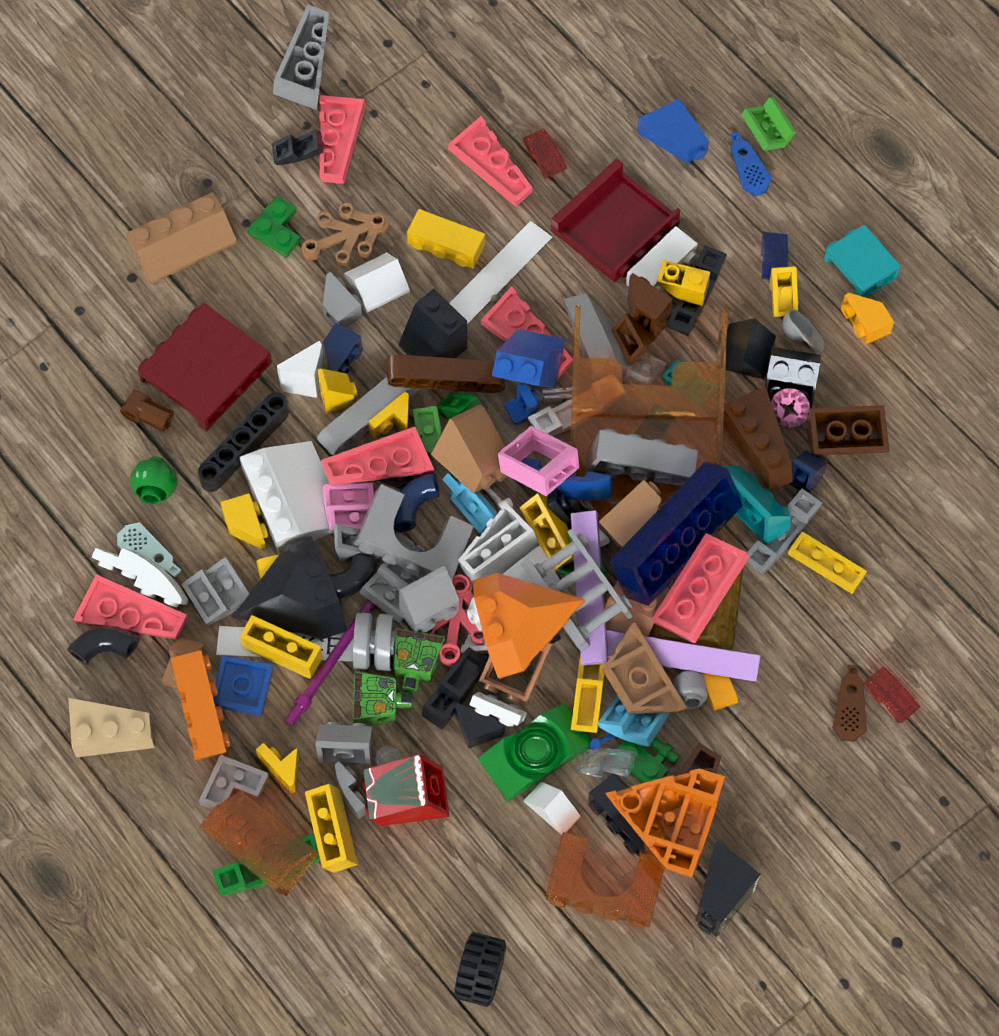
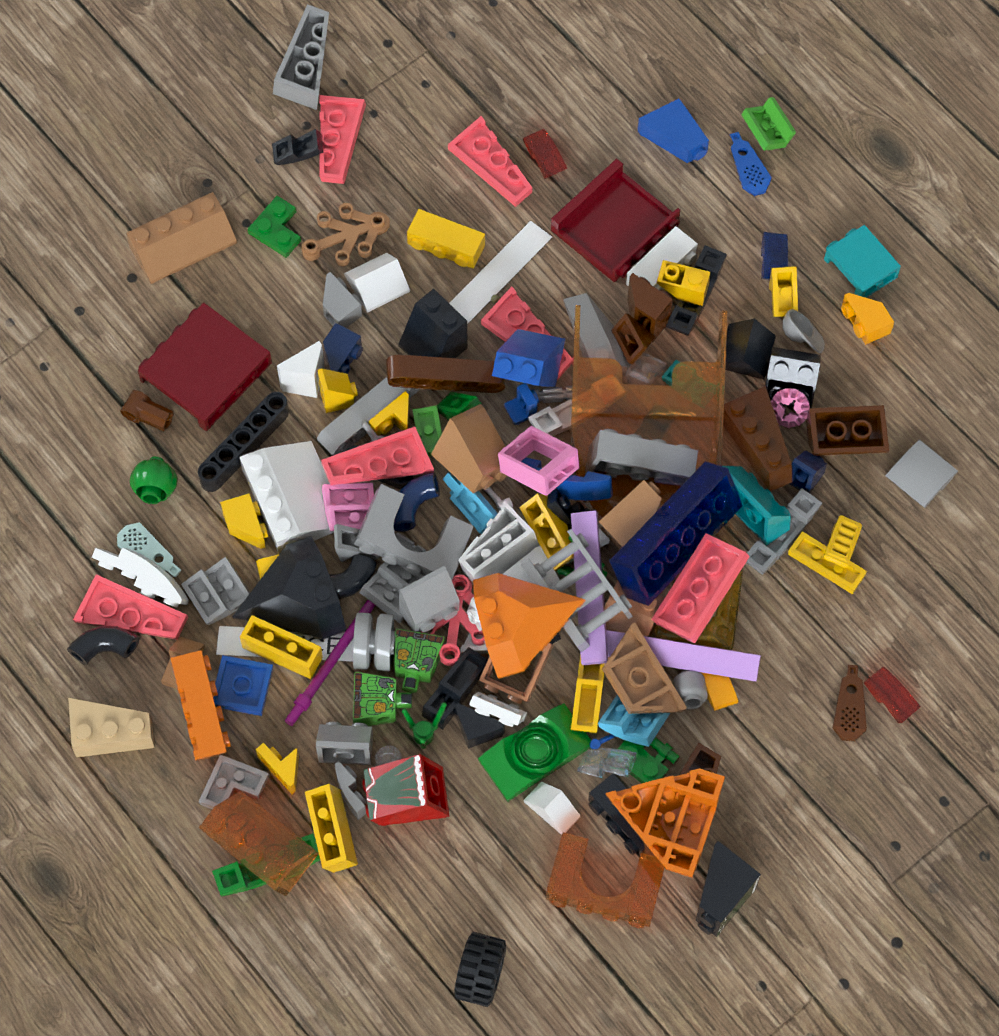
none -> light grey hand [361,420,384,442]
none -> green plant [402,703,447,749]
none -> yellow slope [823,515,862,568]
none -> light grey slope [885,440,958,508]

